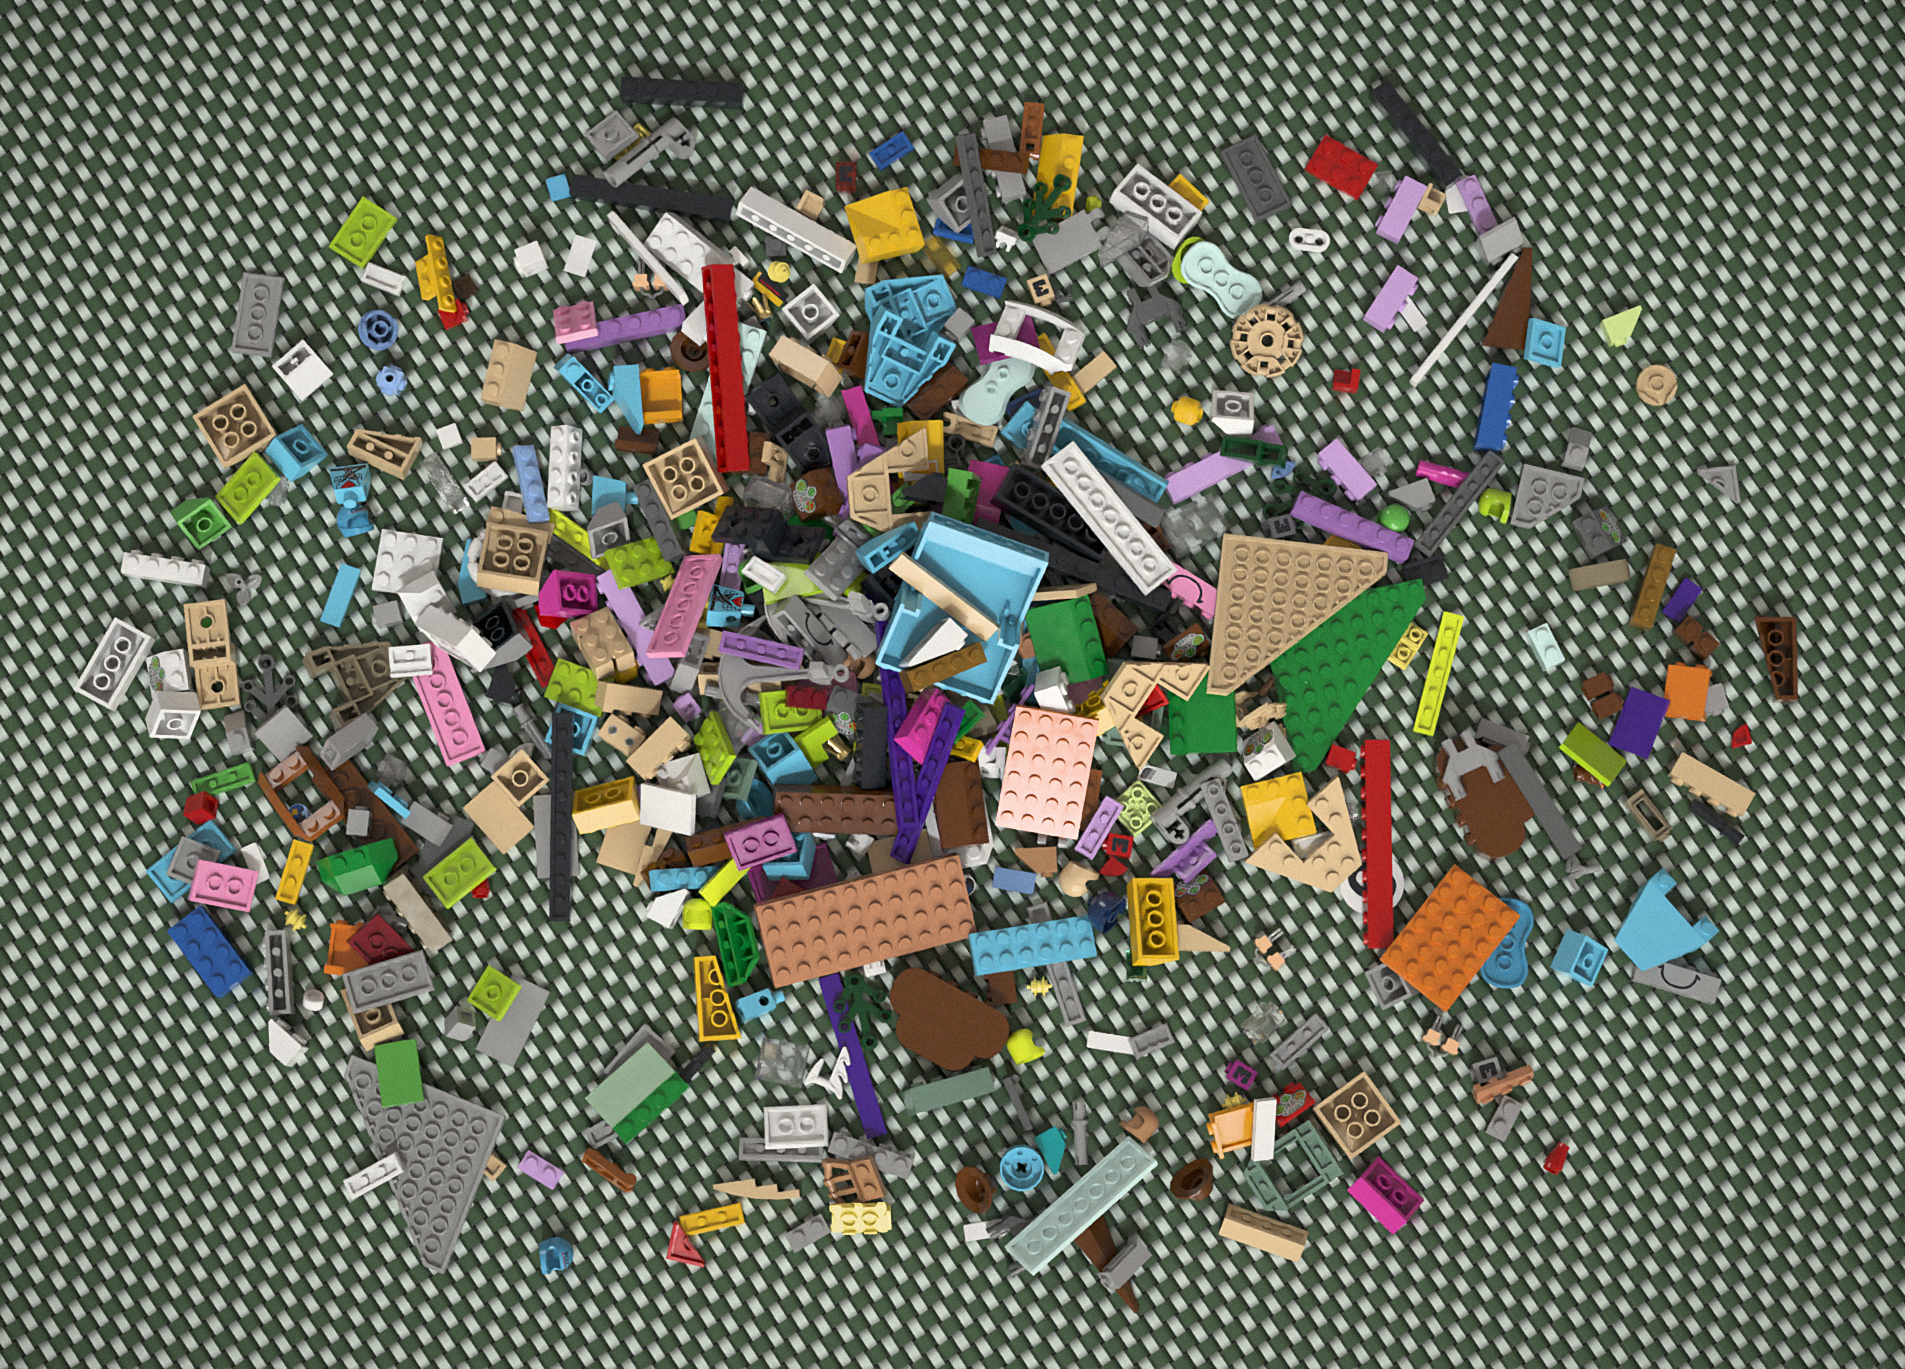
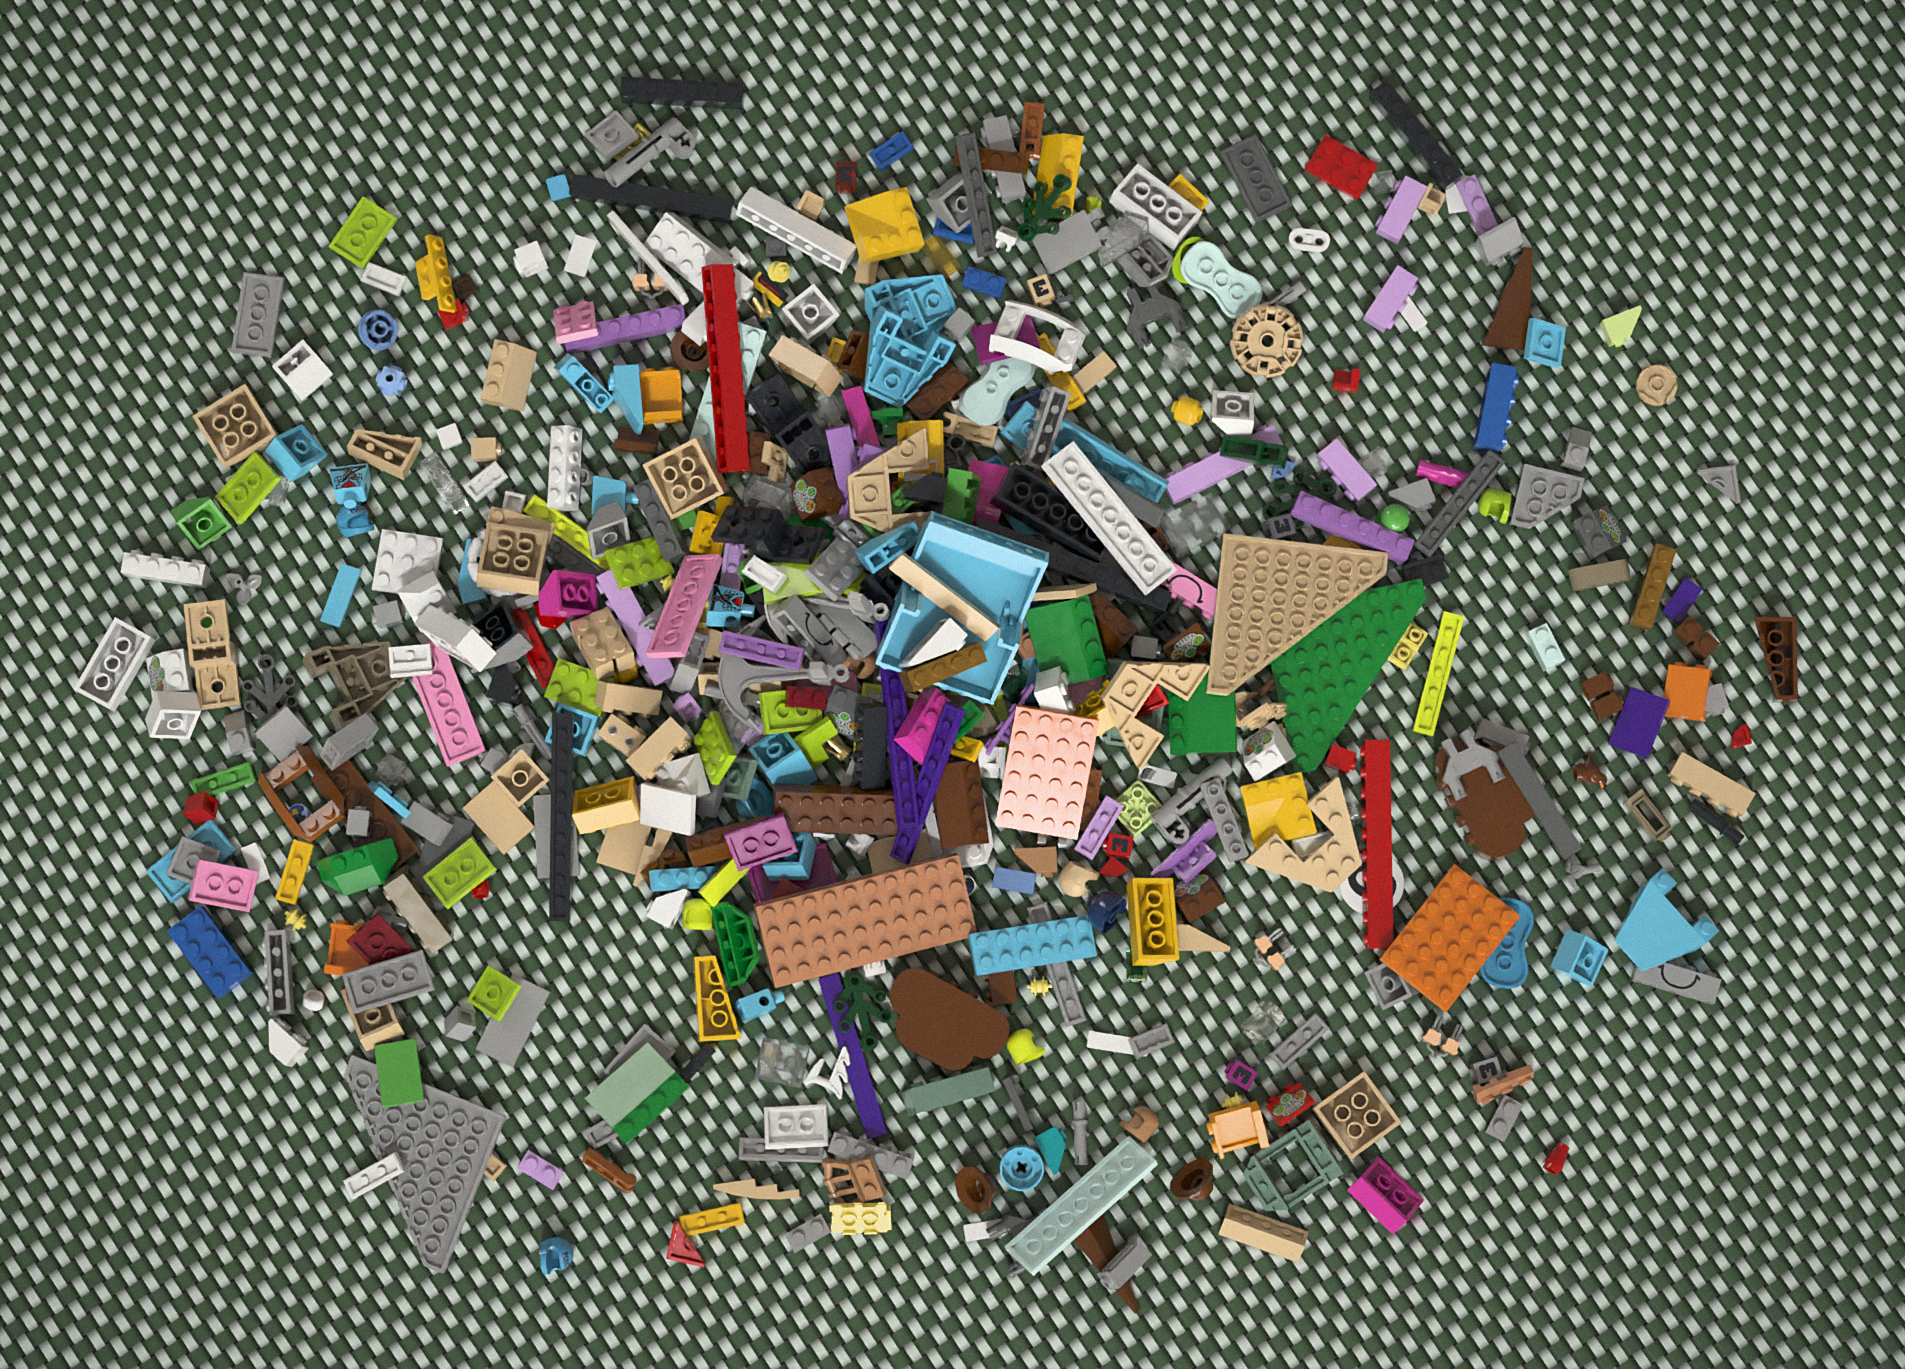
light blue plate [512,445,550,524] -> none
white tile [1251,1097,1277,1161] -> none
white tile [1410,253,1518,387] -> none
lime tile [1559,722,1627,787] -> none

